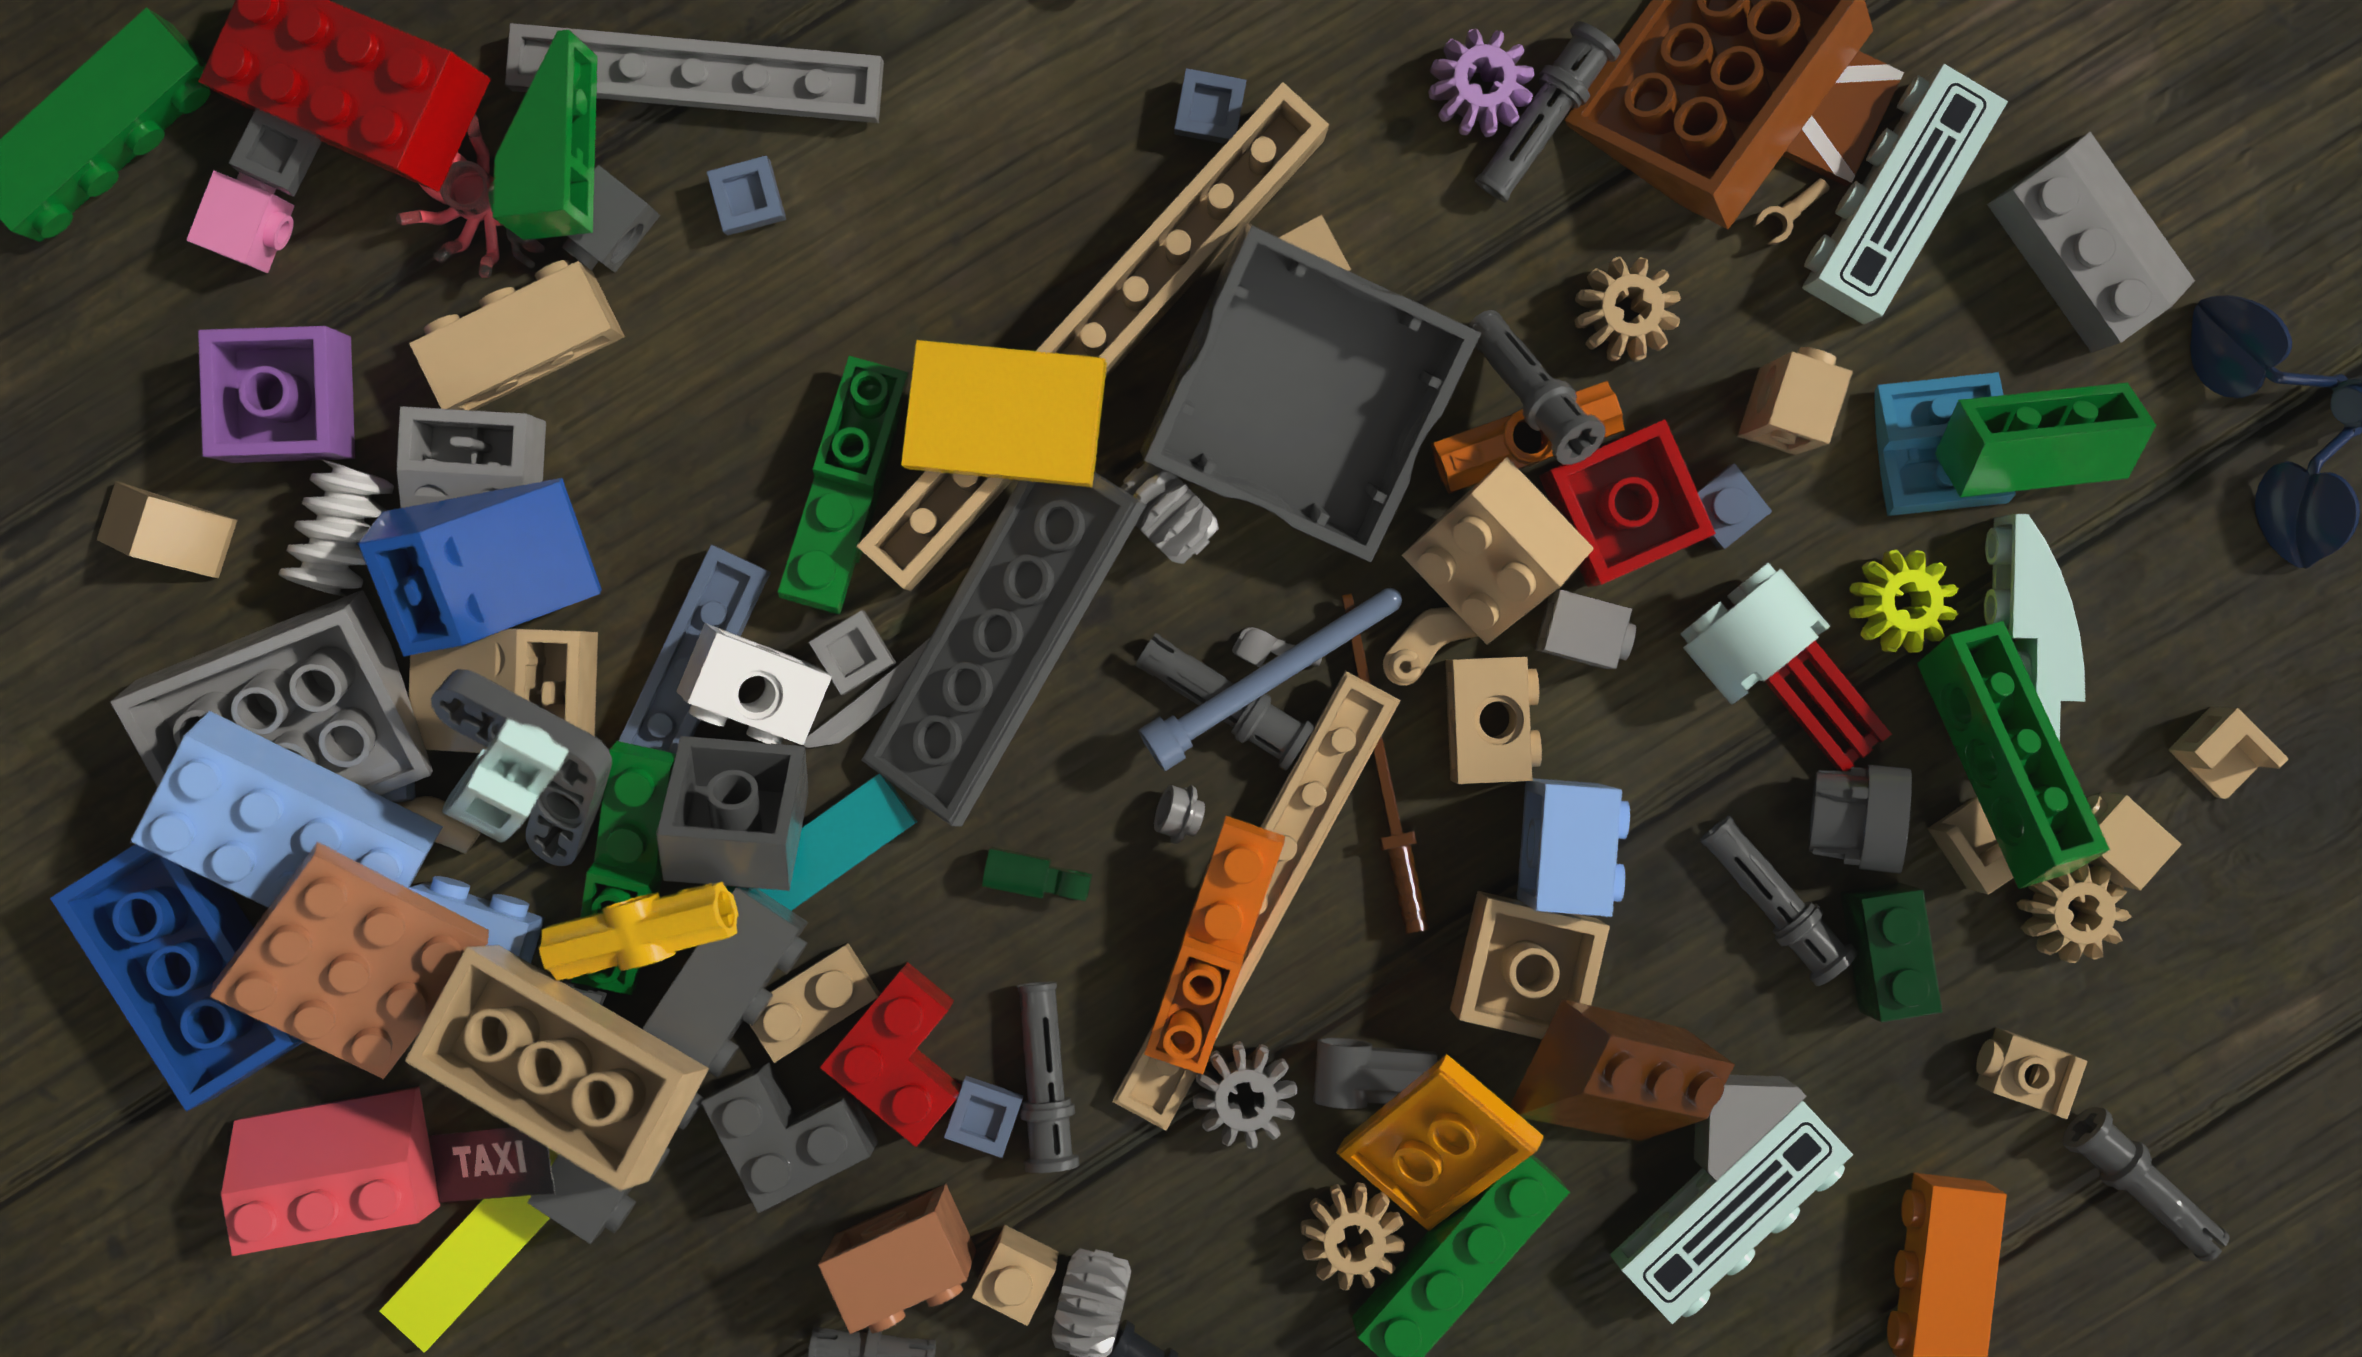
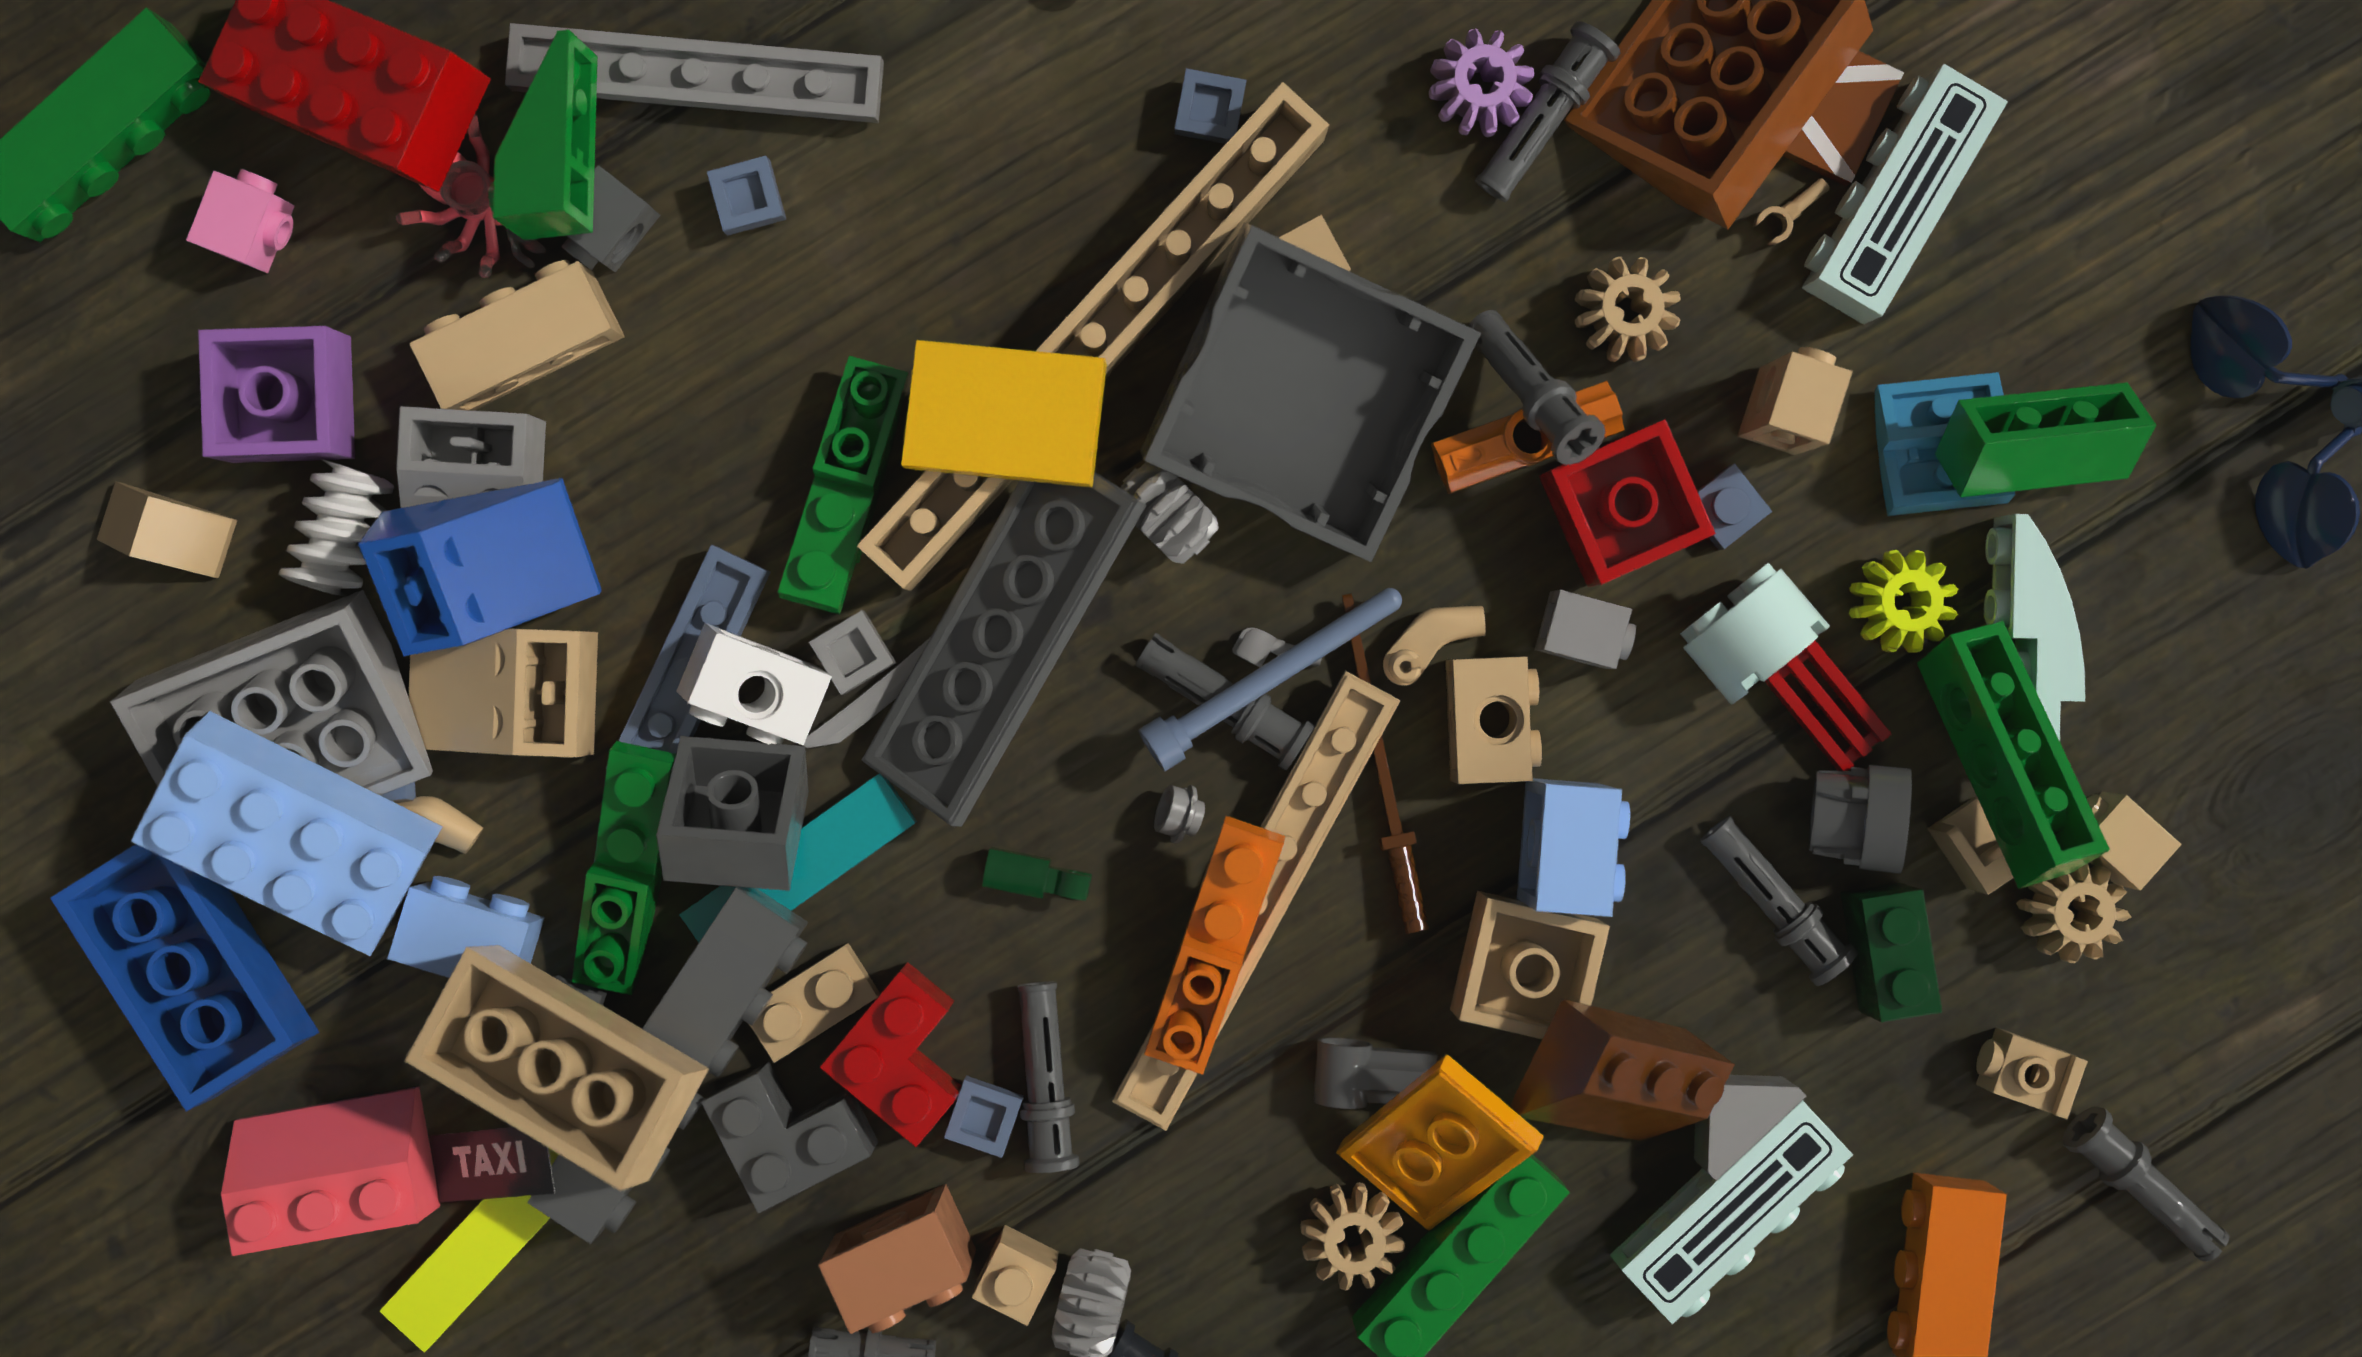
nougat plate [210,842,489,1079] -> none
dark grey tile [229,108,322,197] -> none
dark grey beam [431,669,612,866] -> none
light aqua slope [442,718,569,842] -> none
yellow piece [539,881,739,981] -> none
light grey gear [1193,1042,1298,1149] -> none
tan brick [1402,457,1594,645] -> none
light grey slope [1987,132,2195,353] -> none
tan panel [2168,707,2288,799] -> none

